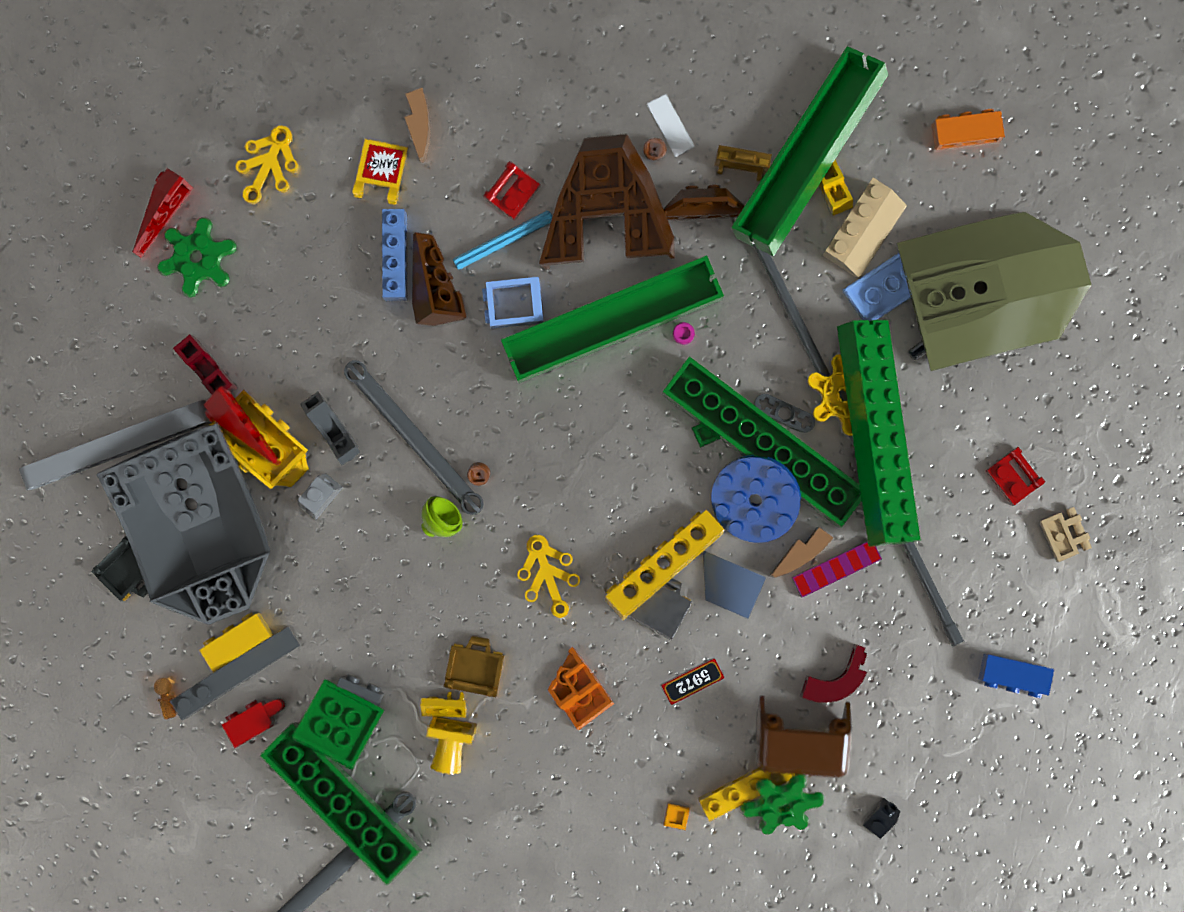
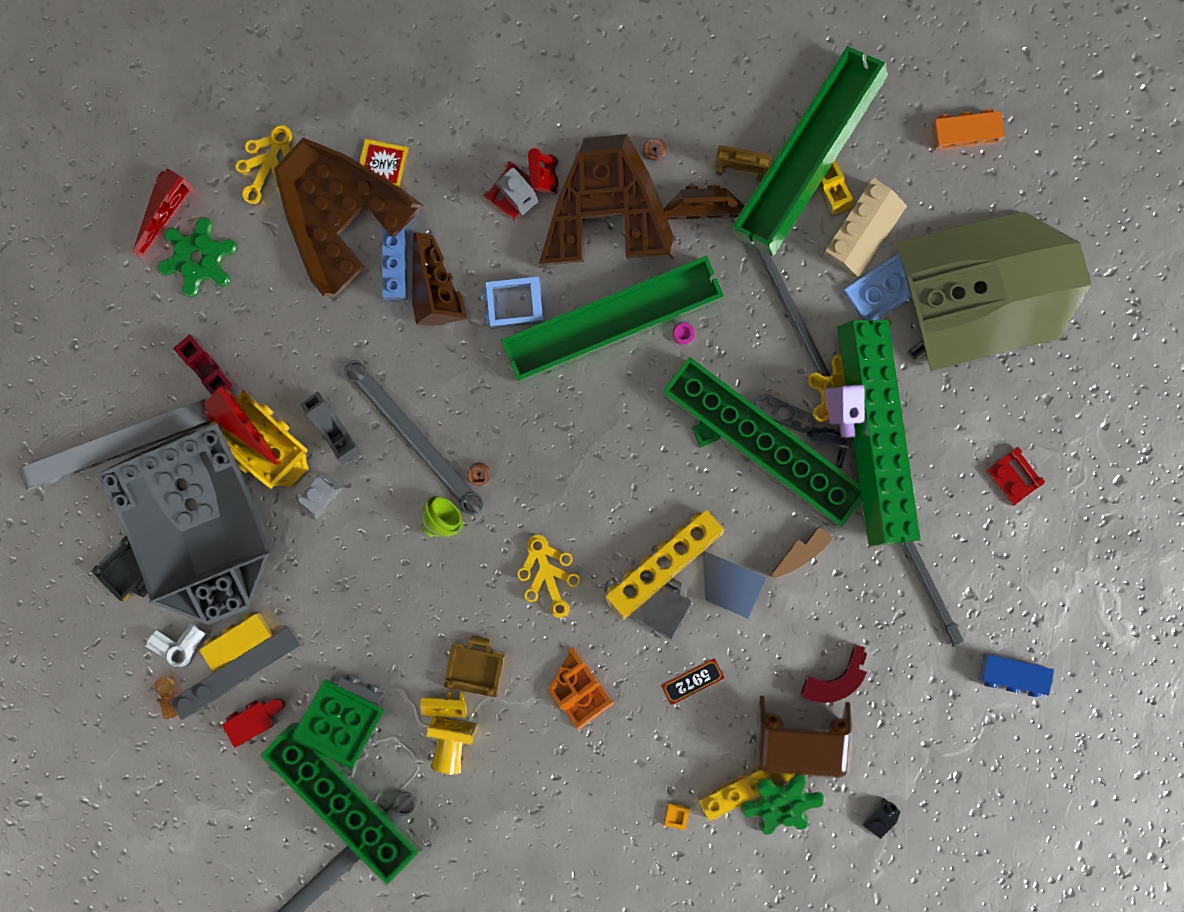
medium nougat slope [405,88,430,163] -> none
medium azure axle [453,211,553,269] -> none
white sticker [647,94,695,157] -> none
blue plate [711,455,801,543] -> none
tile [792,541,882,598] -> none
tan plate [1039,507,1092,562] -> none
none -> white piece [146,623,207,667]
none -> reddish brown piece [274,138,425,298]
none -> light grey torso [495,167,539,216]
none -> red plate [528,148,559,195]
none -> black piece [806,427,849,469]
none -> lavender torso [825,385,864,437]

